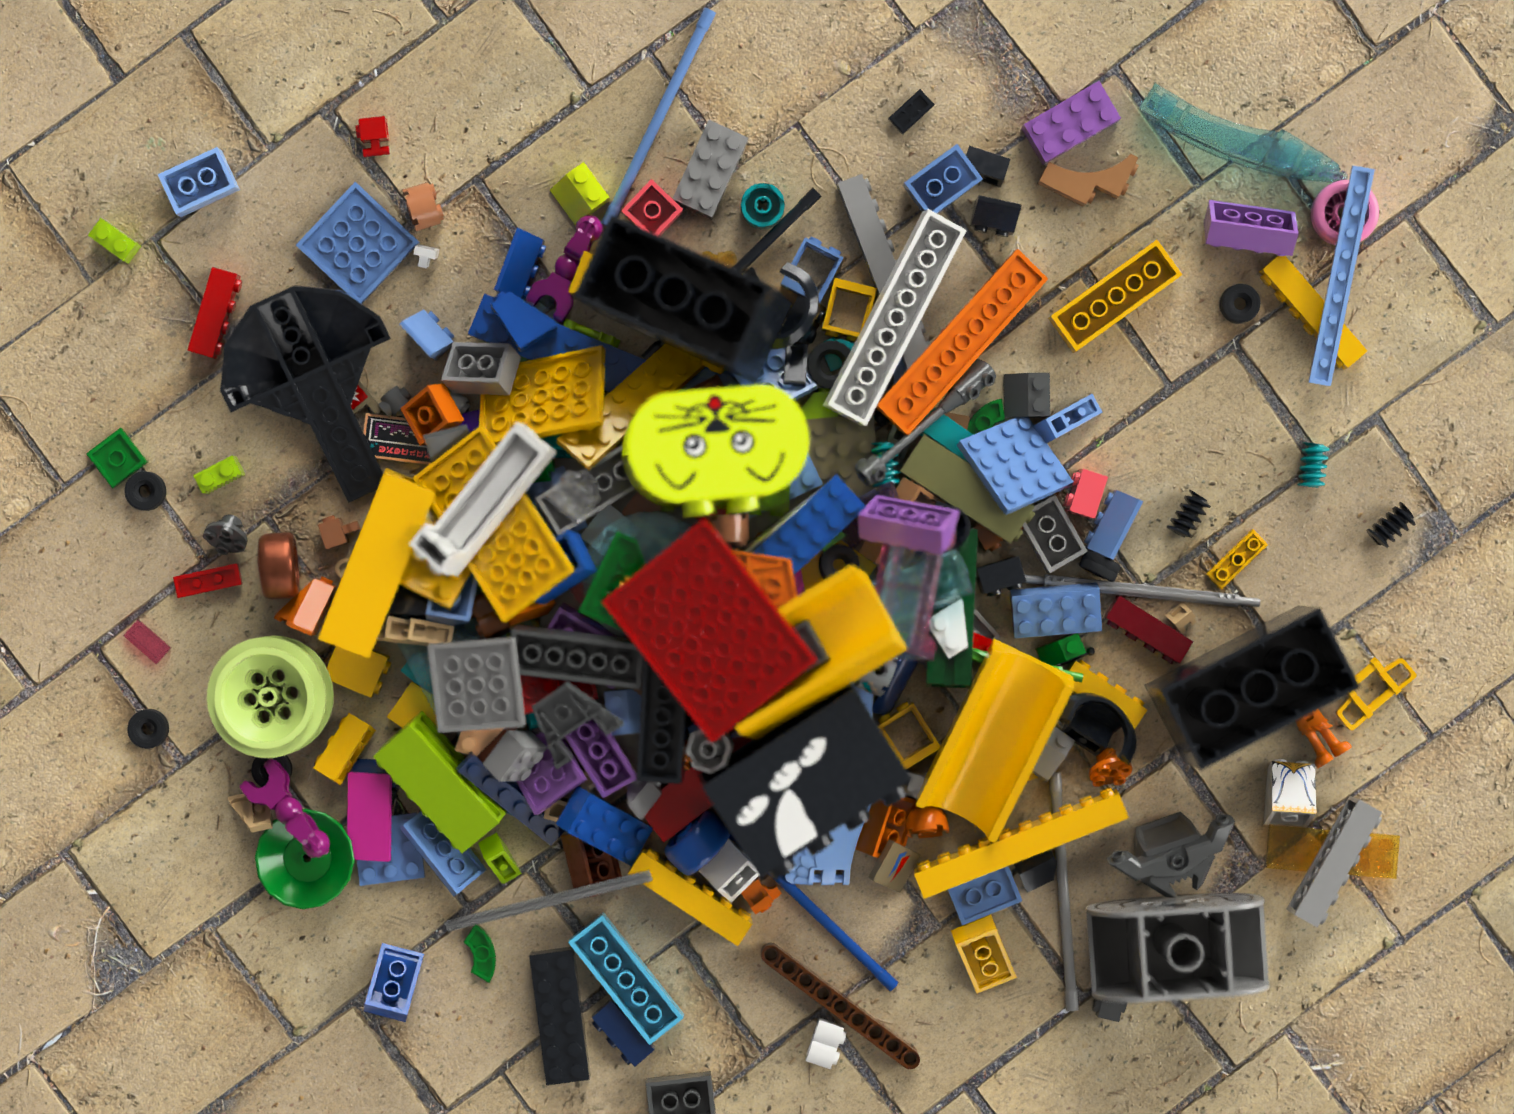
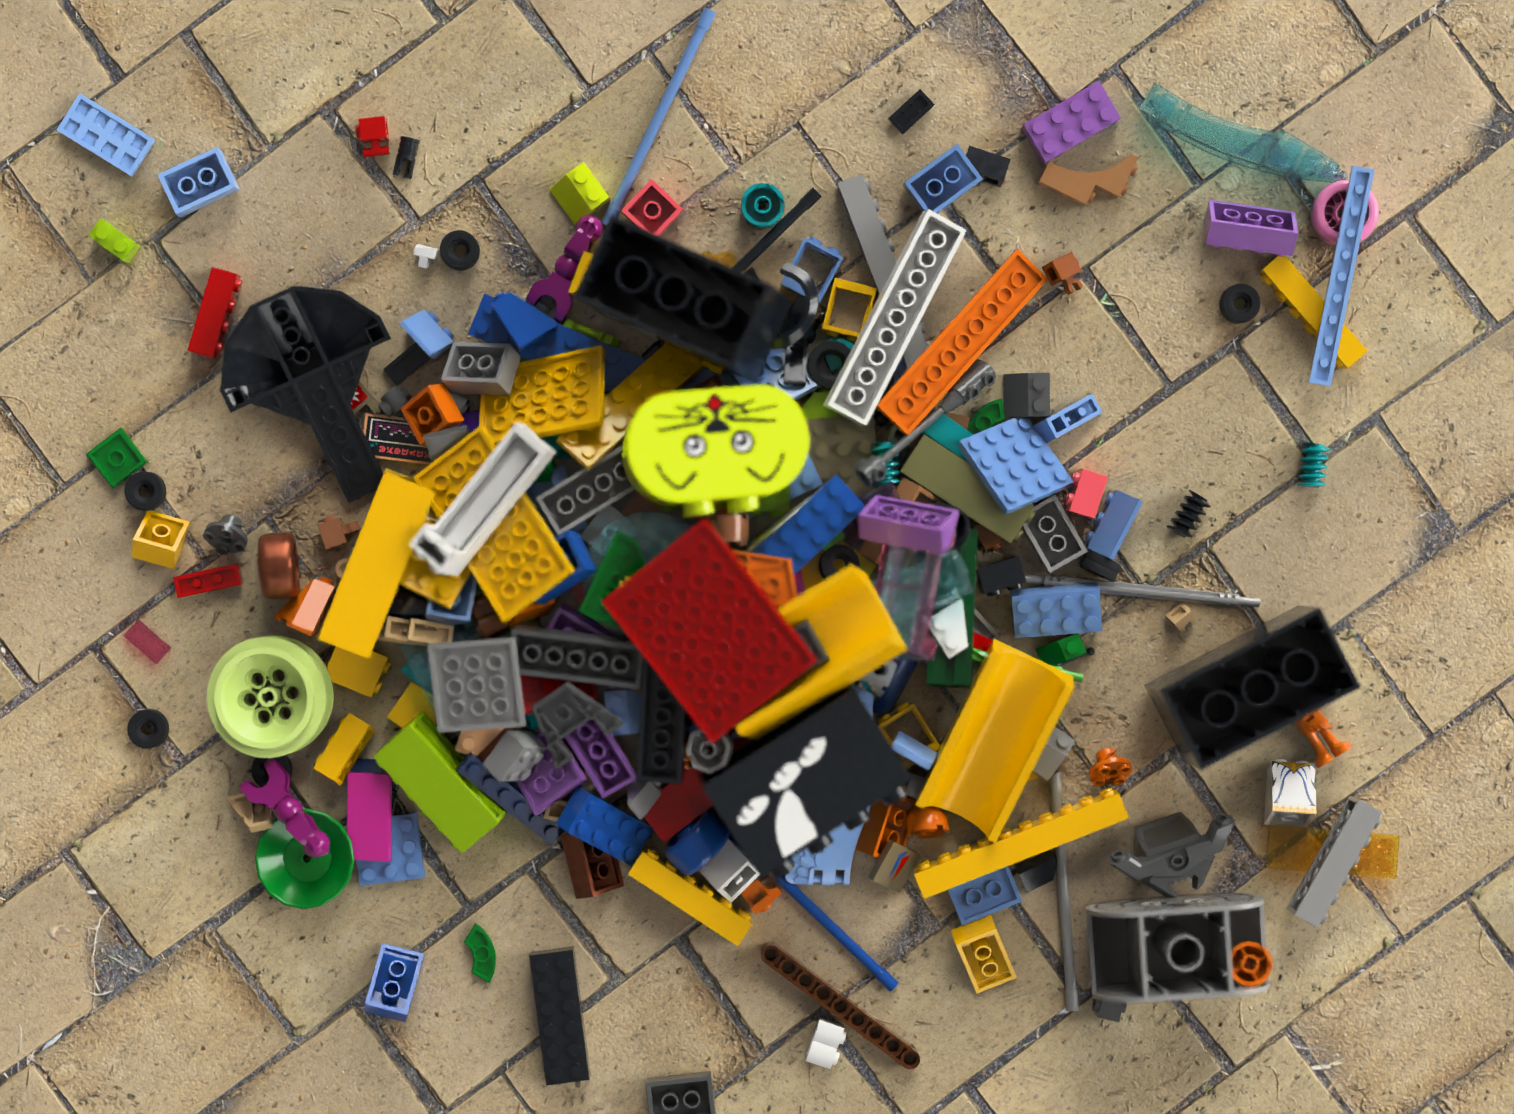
lime brick [193,456,245,494] -> none
medium blue plate [296,182,420,304] -> none
medium blue plate [400,811,487,896] -> none
nougat brick [402,182,444,232] -> none
light grey axle [444,870,653,932] -> none
lime slope [478,832,522,884] -> none
blue slope [494,228,547,300] -> none
clear slope [544,470,600,526] -> none
medium azure brick [568,912,684,1045] -> none
dark blue brick [592,998,655,1067] -> none
light grey brick [672,120,749,220] -> none
black slope [970,195,1022,237] -> none
yellow brick [1048,240,1182,353] -> none
black piece [1059,693,1137,765] -> none
yellow brick [1067,659,1148,730] -> none
dark red brick [1103,595,1194,665] -> none
yellow tile [1205,529,1268,590] -> none
yellow bar [1335,657,1417,730] -> none
black piece [1366,502,1416,548] -> none
none -> light blue plate [57,93,156,177]
none -> yellow slope [132,510,190,569]
none -> black tile [383,342,431,386]
none -> black hinge [393,136,420,179]
none -> black tyre [440,230,480,271]
none -> light blue tile [891,731,937,770]
none -> dark orange brick [1042,252,1083,295]
none -> orange cylinder [1231,941,1273,986]

